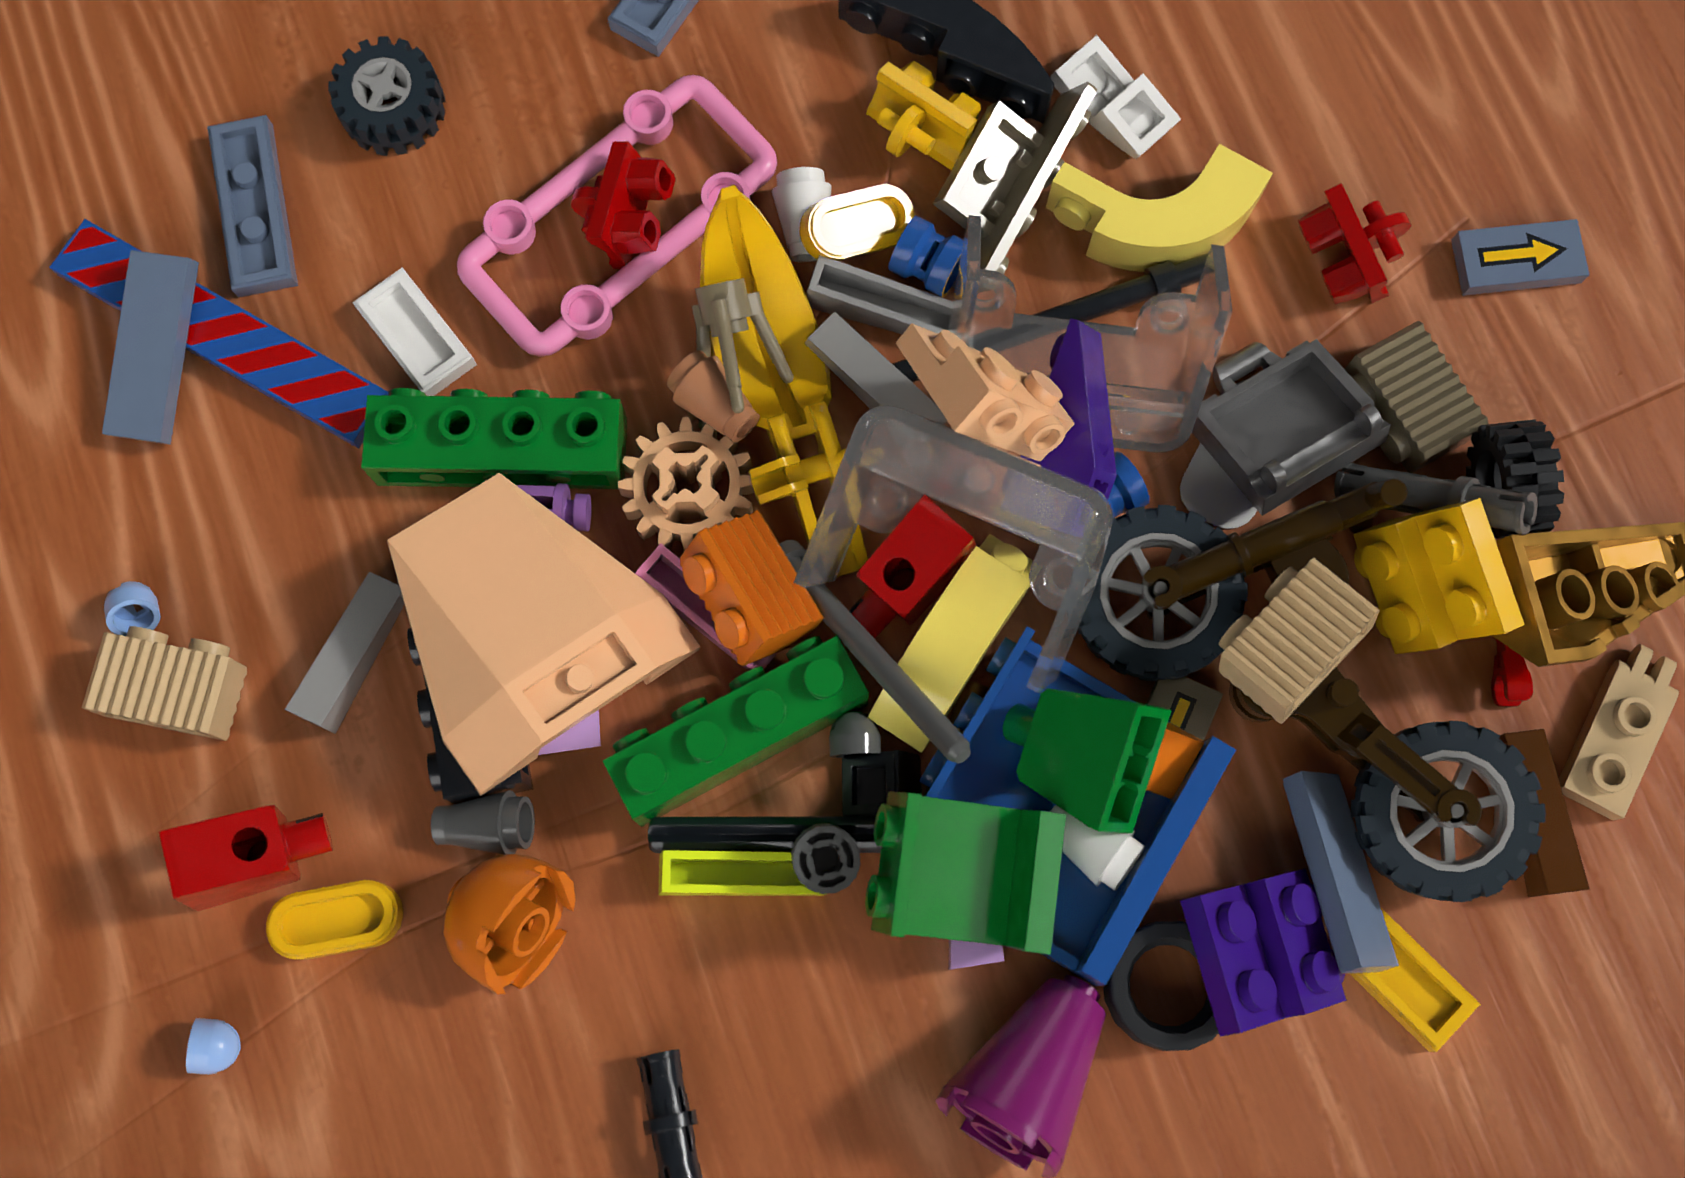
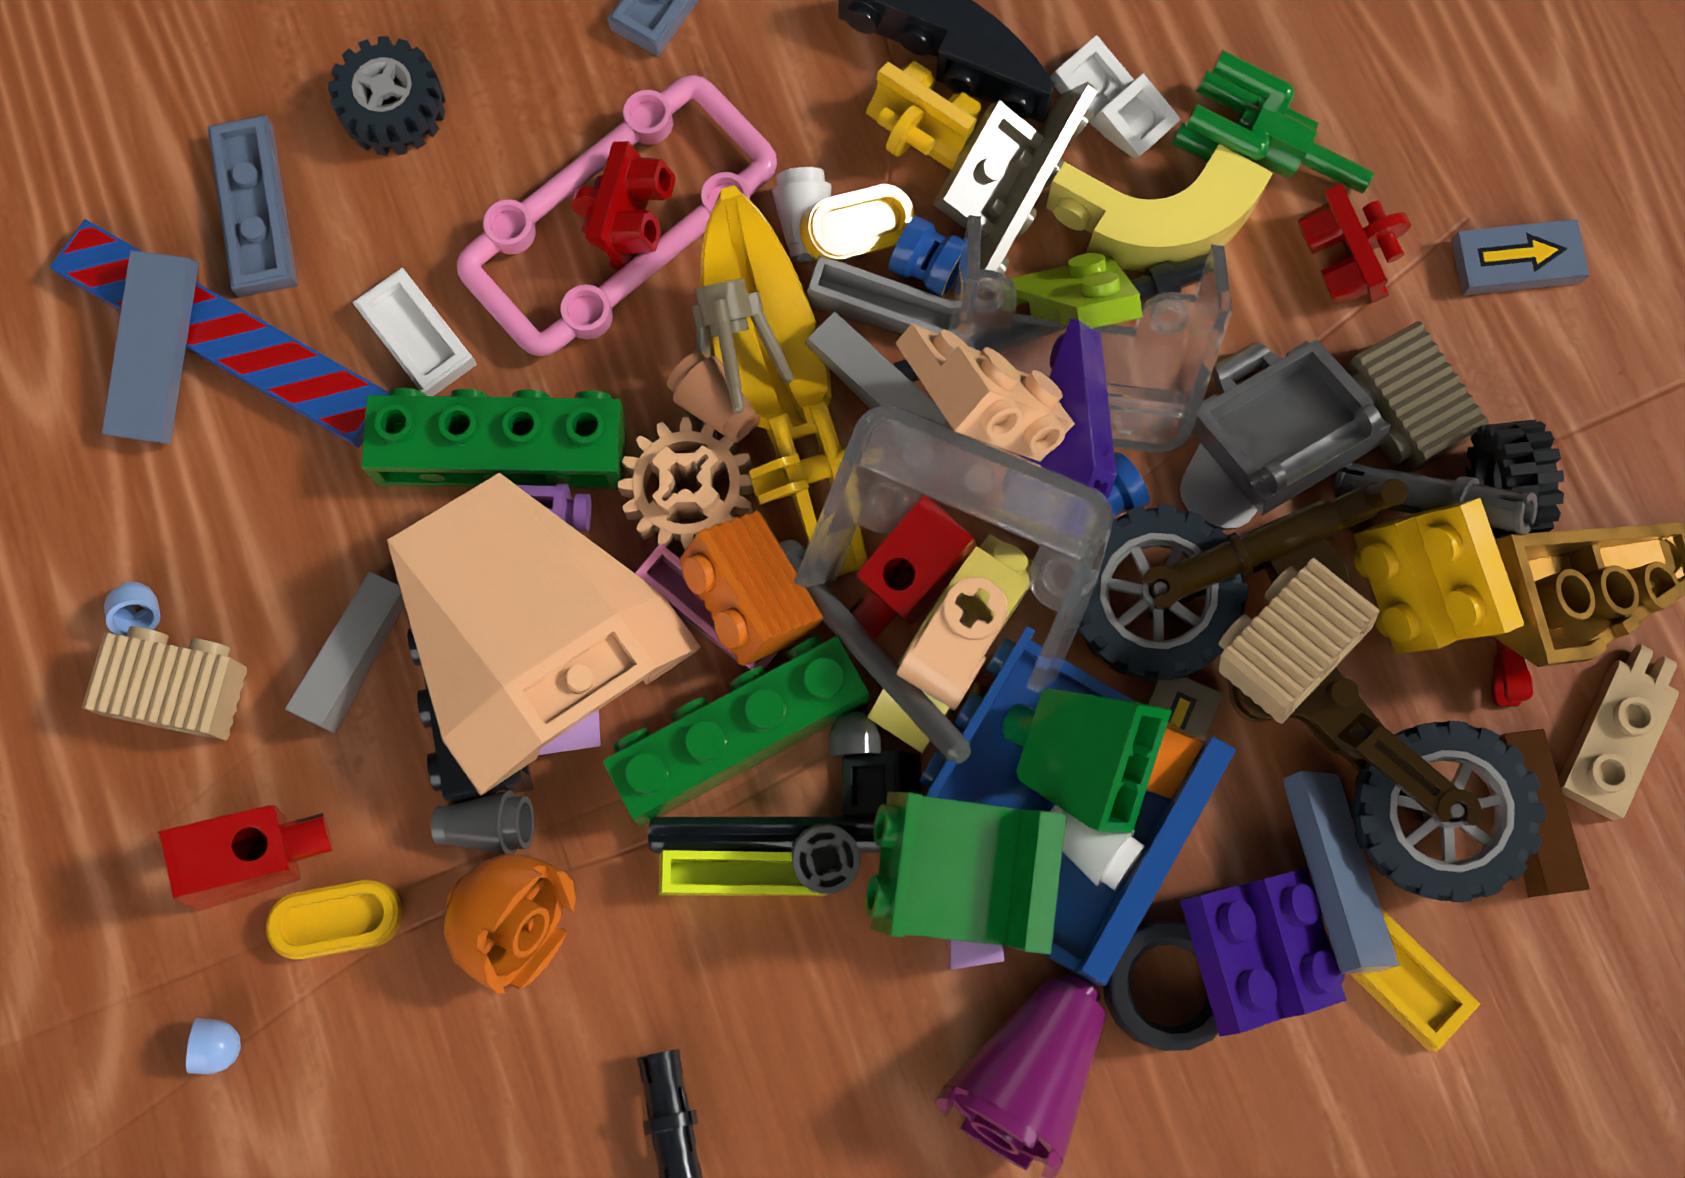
none -> light nougat piece [896,577,1008,710]
none -> lime wing [997,253,1143,329]
none -> green plant [1171,50,1374,194]

